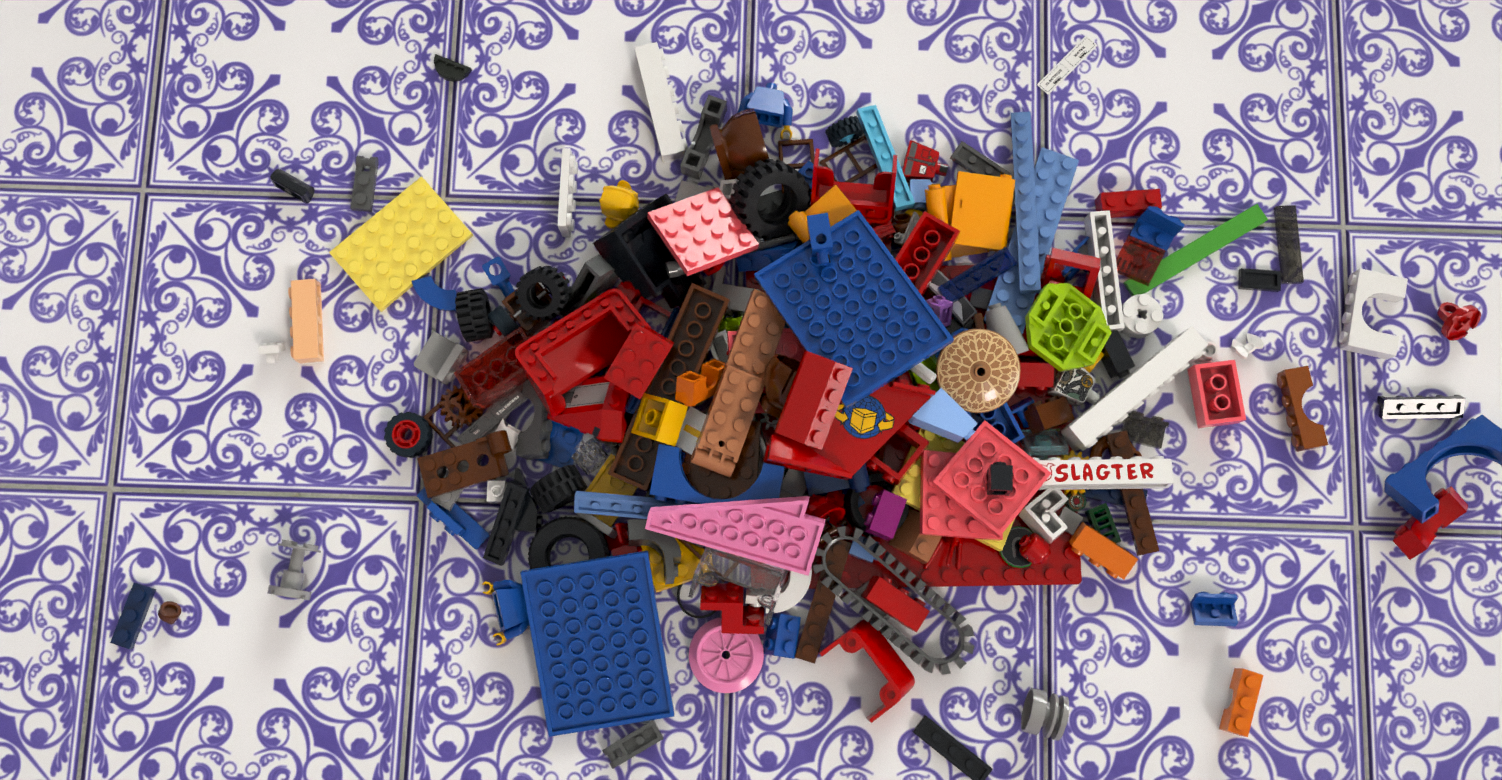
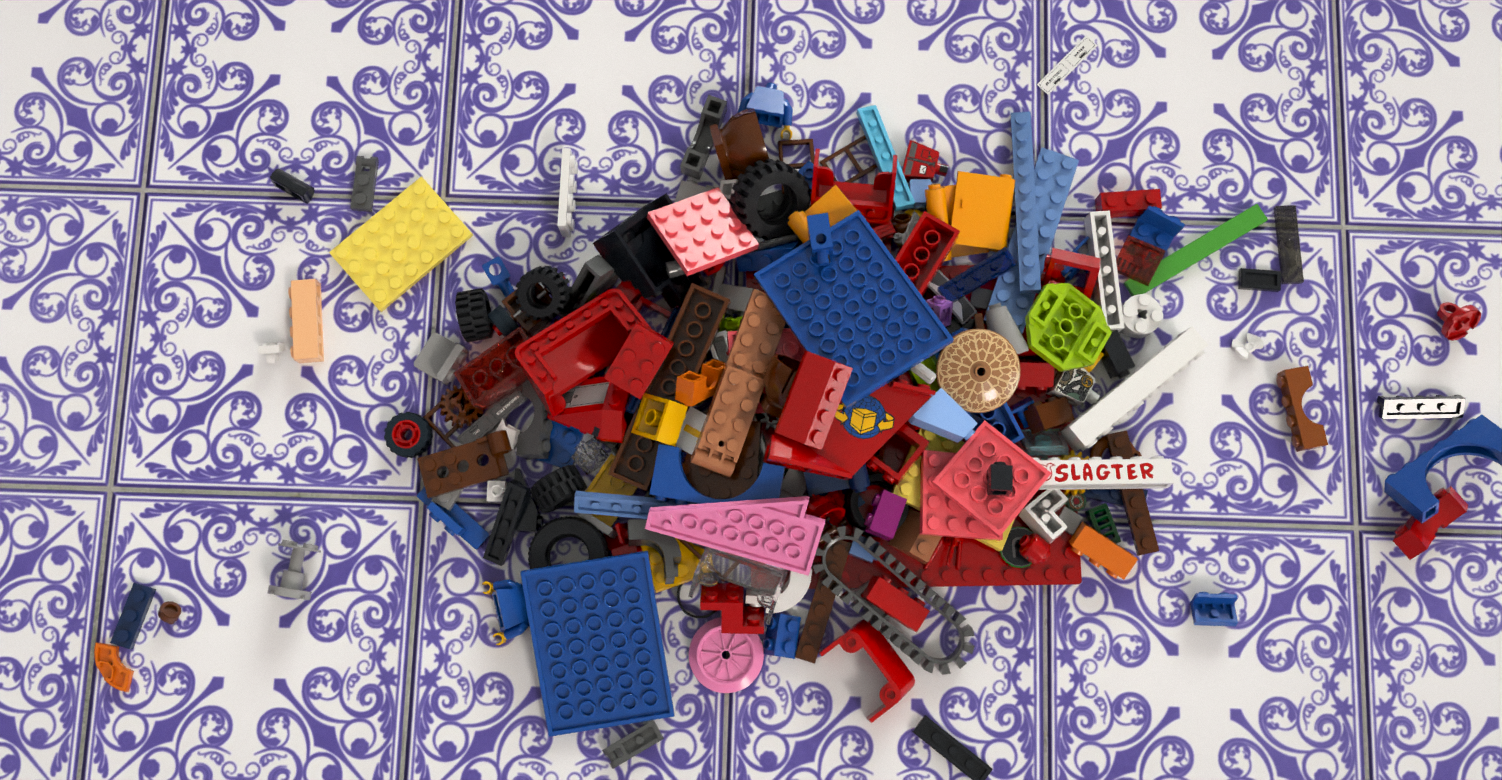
blue tile [412,276,457,311] -> none
pearl dark grey tile [434,54,472,82] -> none
yellow piece [599,180,639,229] -> none
white brick [634,42,688,163] -> none
black wheel [825,116,864,148] -> none
dark grey plate [950,141,1011,177] -> none
light grey wheel [1021,688,1069,741] -> none
clear smoke bracket [1121,411,1169,449] -> none
coral brick [1187,360,1246,428] -> none
white plate [1198,341,1218,361] -> none
orange arch [1219,668,1264,737] -> none
white arch [1339,268,1408,360] -> none
none -> orange tile [94,643,134,692]

